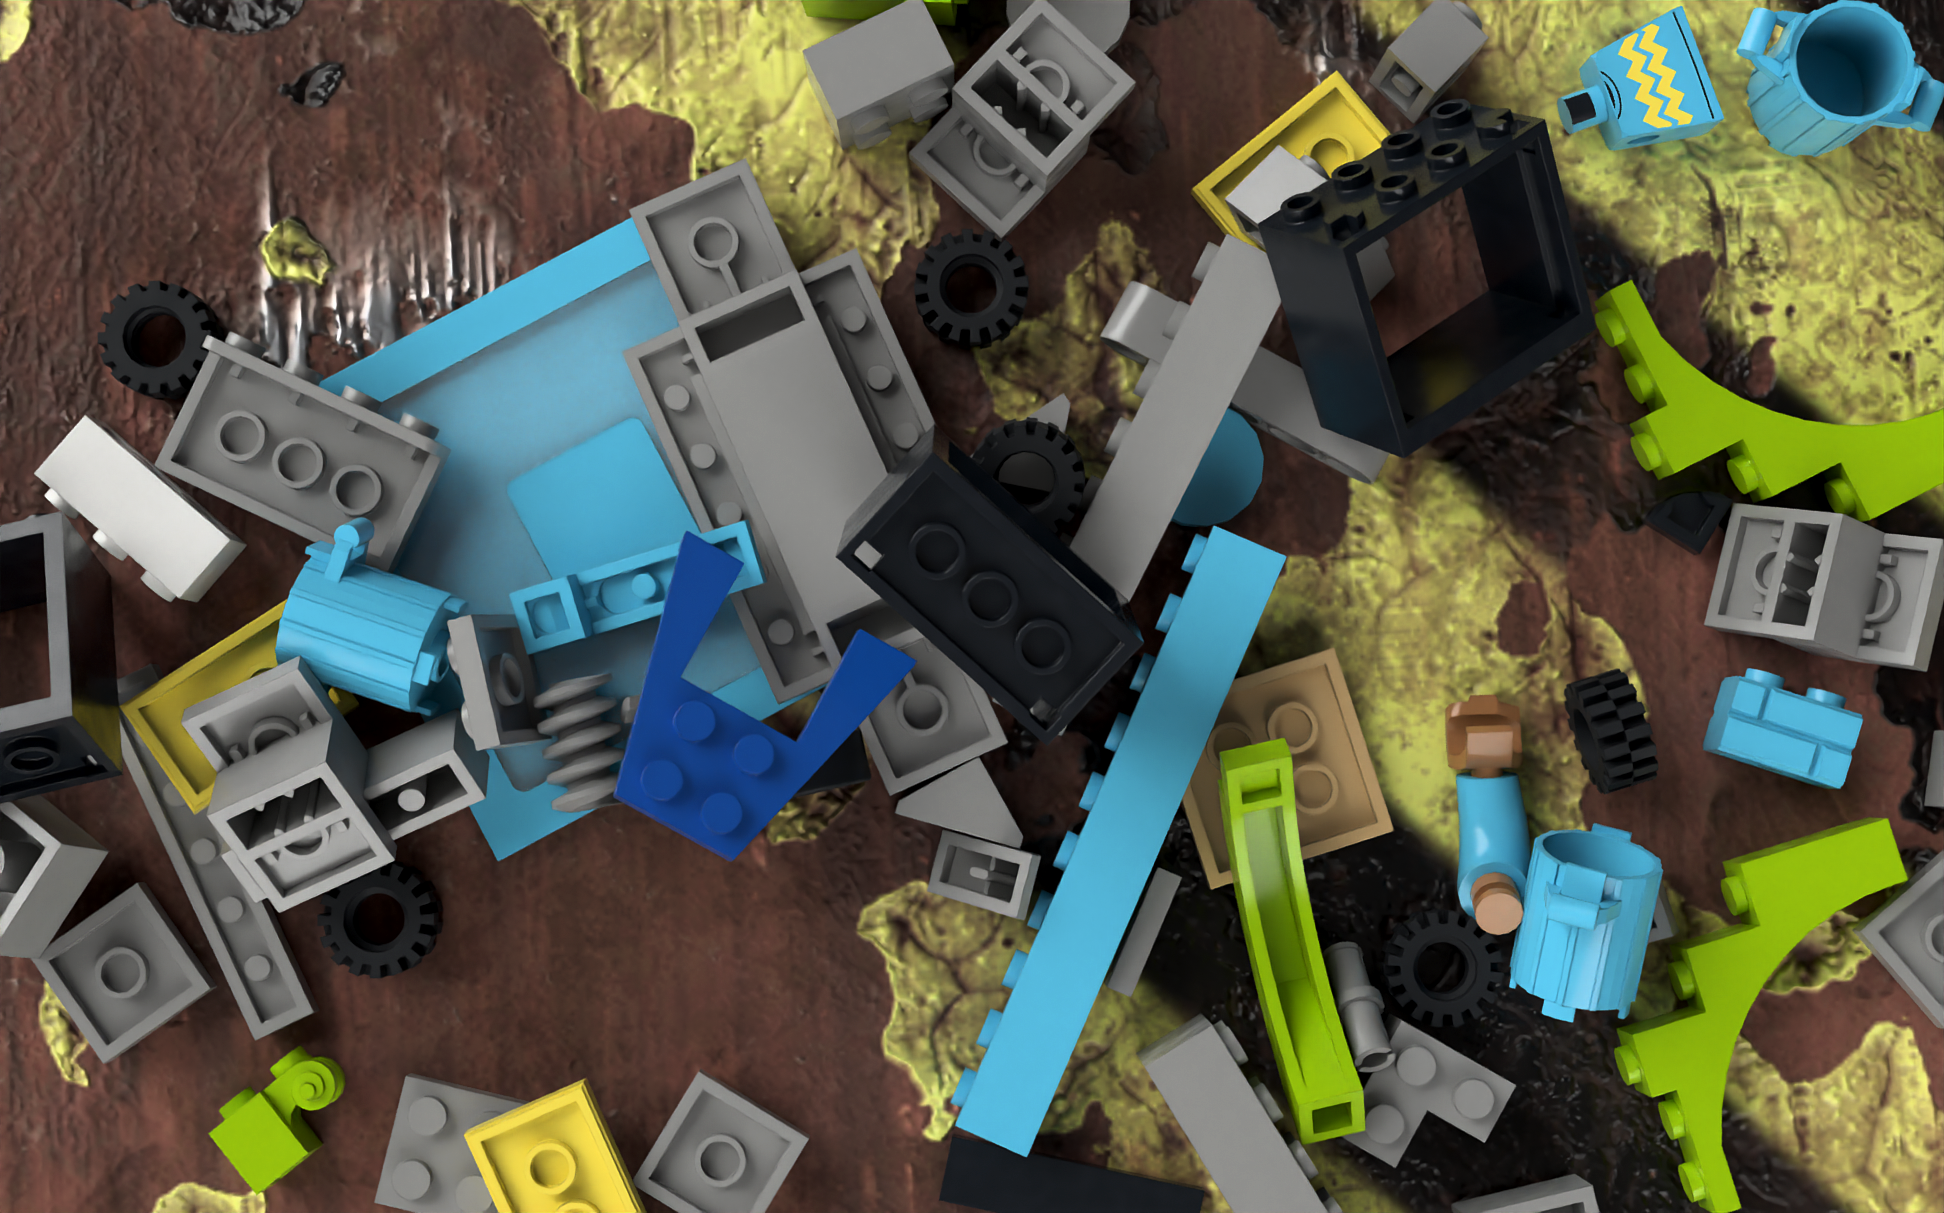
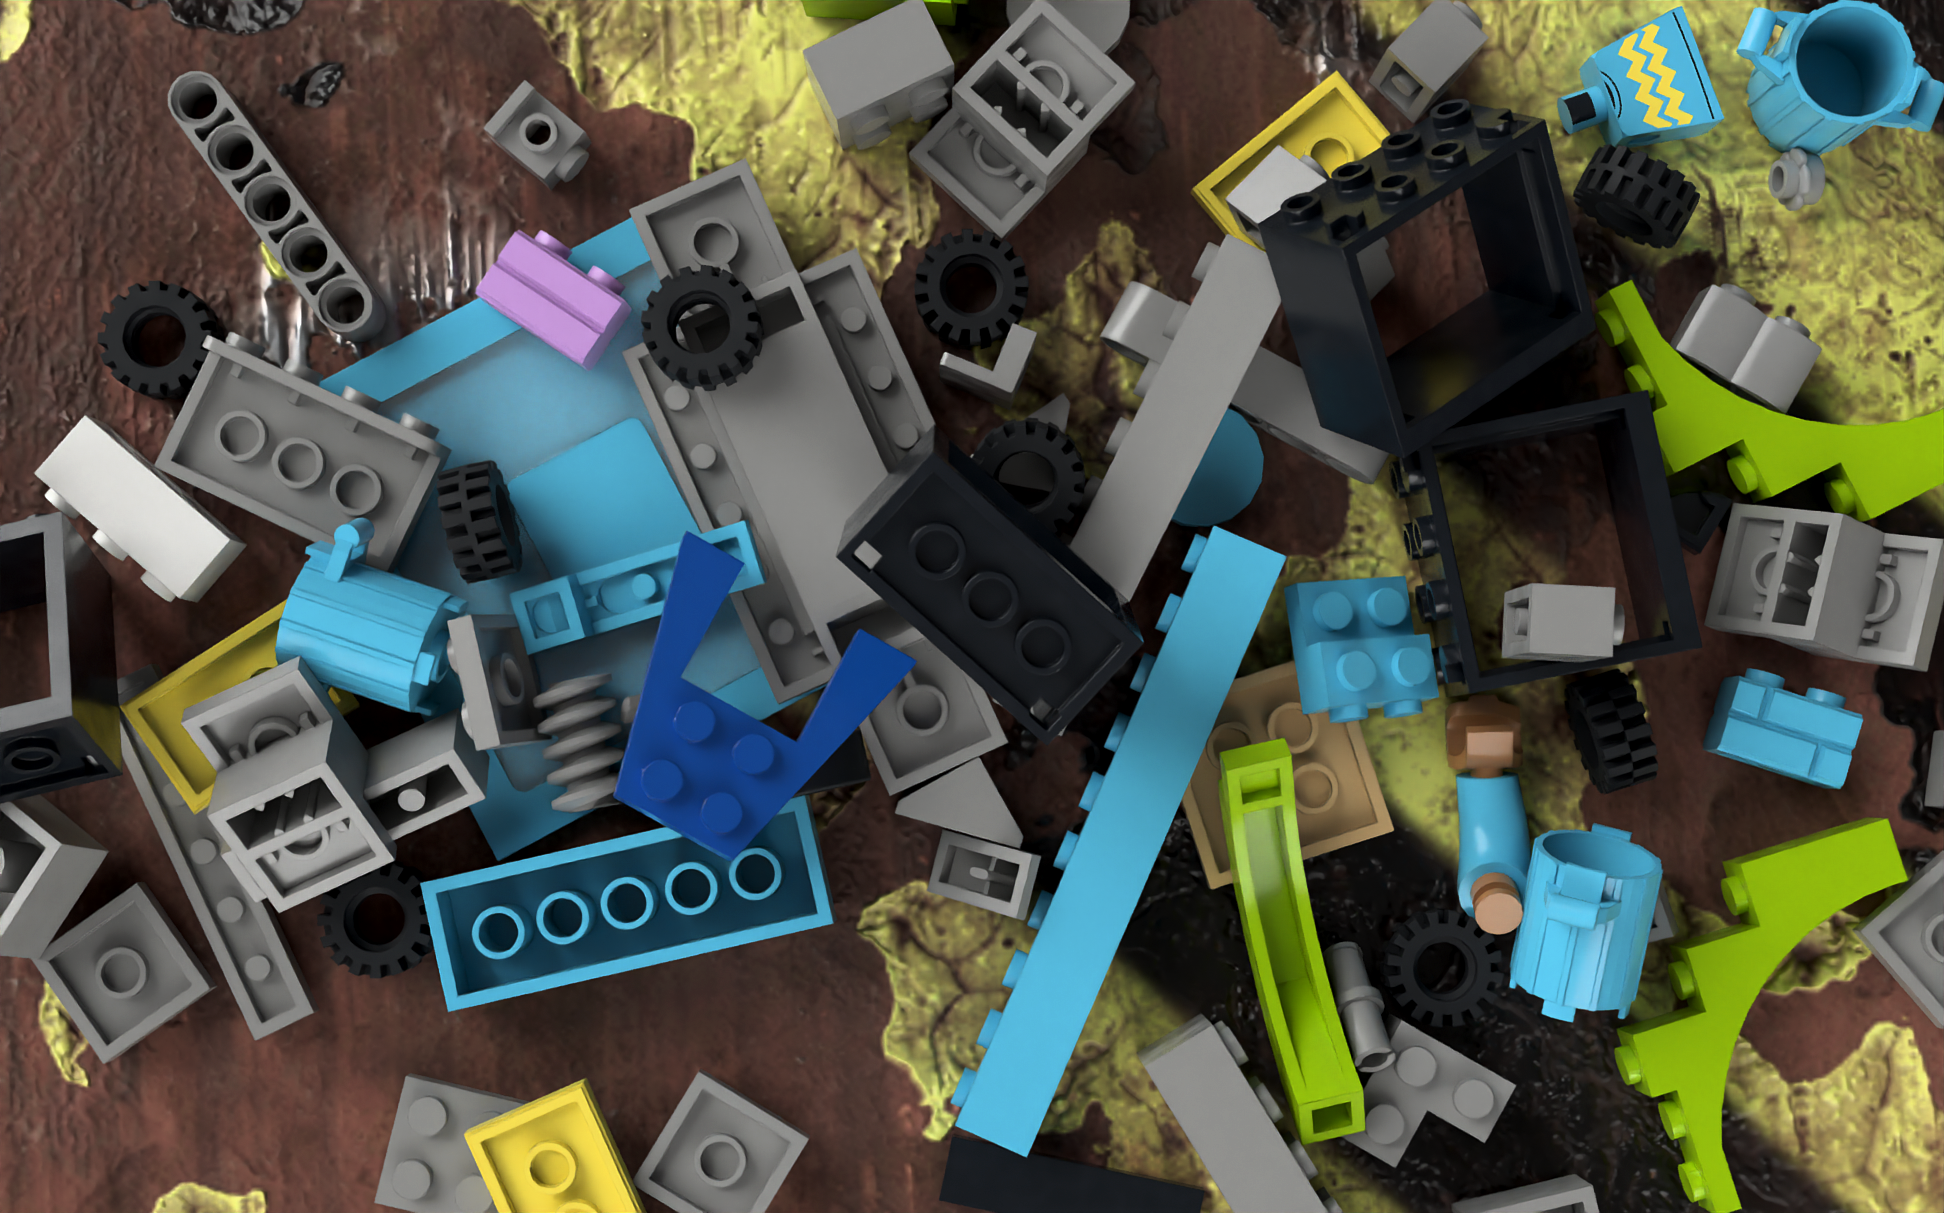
lime brick [208,1045,346,1195] -> none
light grey tile [1104,865,1182,997] -> none
none -> light grey beam [168,71,386,342]
none -> medium azure brick [420,795,837,1012]
none -> black tyre [437,460,523,584]
none -> lavender brick [475,229,631,371]
none -> light grey brick [484,80,592,190]
none -> black tyre [641,265,764,391]
none -> light grey panel [939,323,1037,410]
none -> medium azure plate [1284,576,1439,723]
none -> black window [1389,390,1703,697]
none -> light grey brick [1502,583,1625,662]
none -> black tyre [1573,144,1700,249]
none -> light grey brick [1669,284,1822,414]
none -> light grey plate [1768,148,1825,211]

